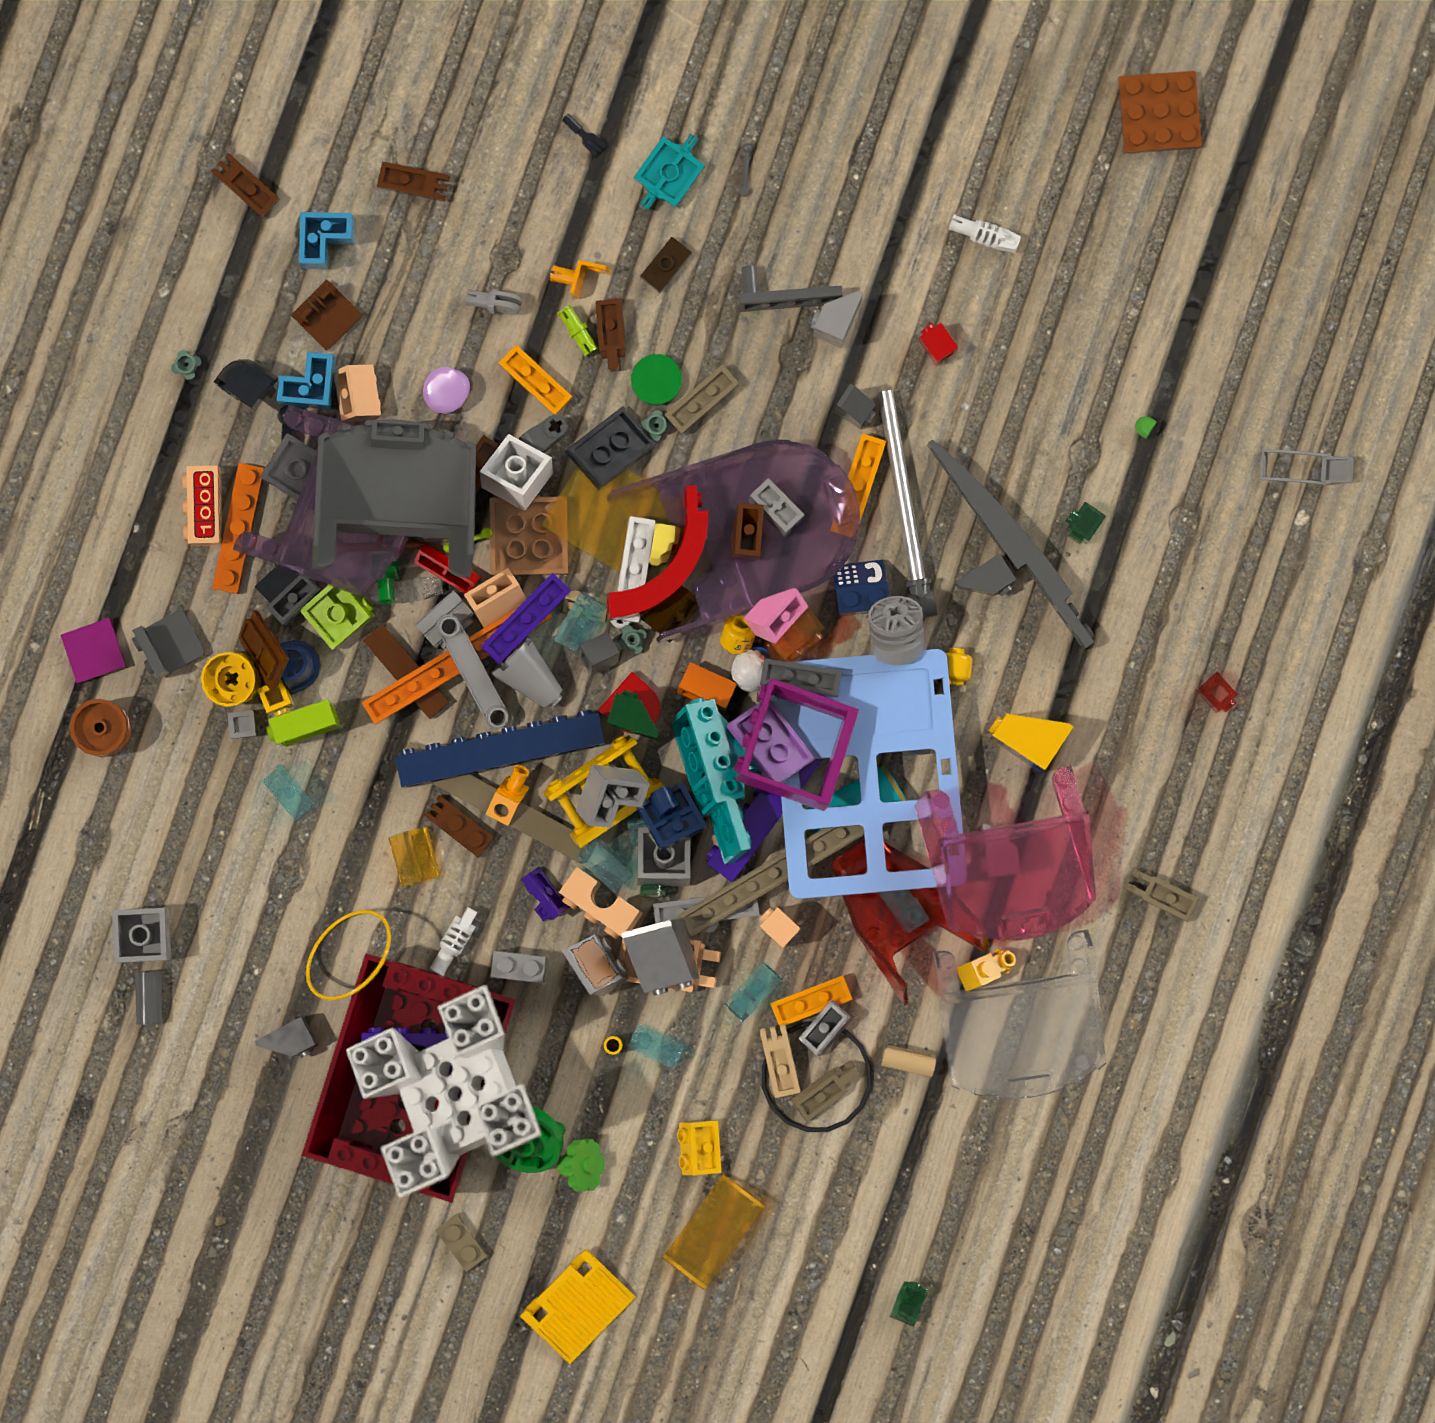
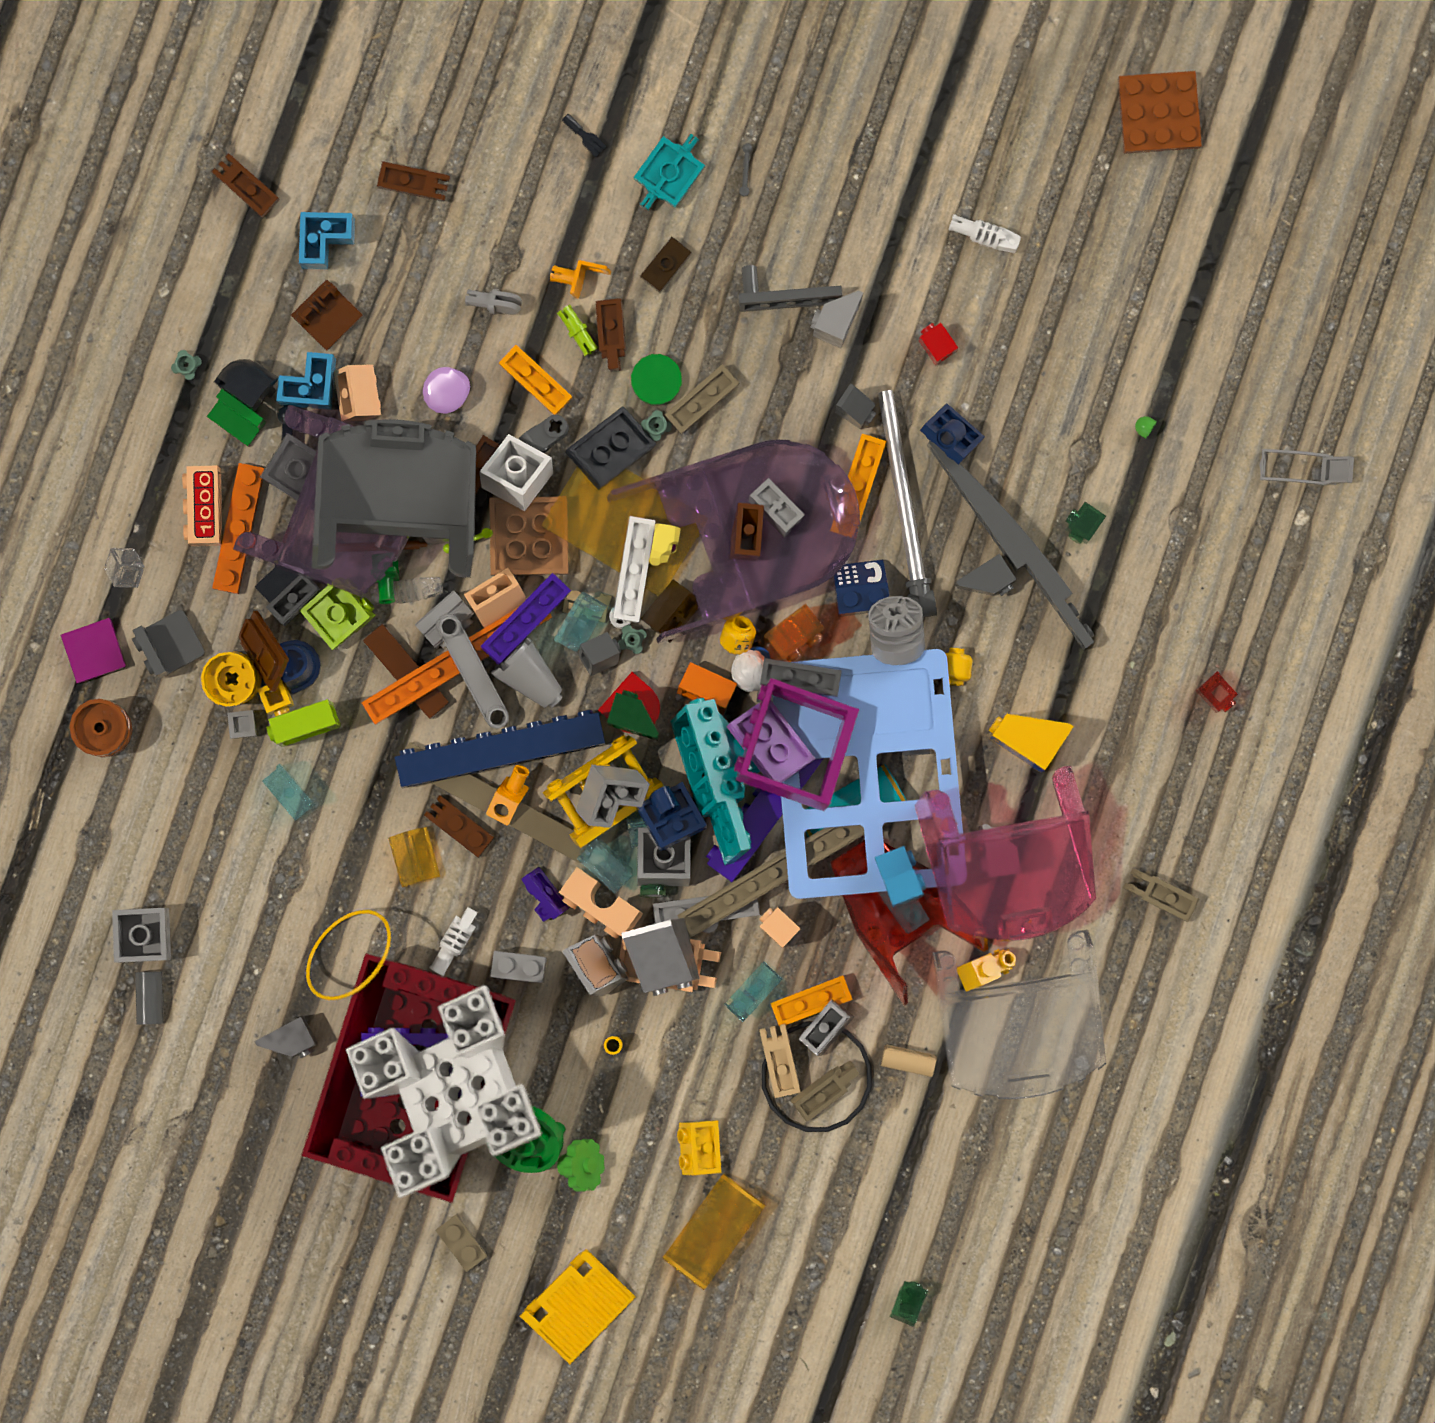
red piece [414,543,482,593] -> none
red arch [606,485,708,621] -> none
clear light blue hinge [627,1024,685,1069] -> none
bright pink slope [744,588,808,644] -> none
none -> clear panel [104,548,145,588]
none -> green panel [206,389,267,447]
none -> dark azure brick [875,846,926,908]
none -> dark blue plate [920,403,985,465]

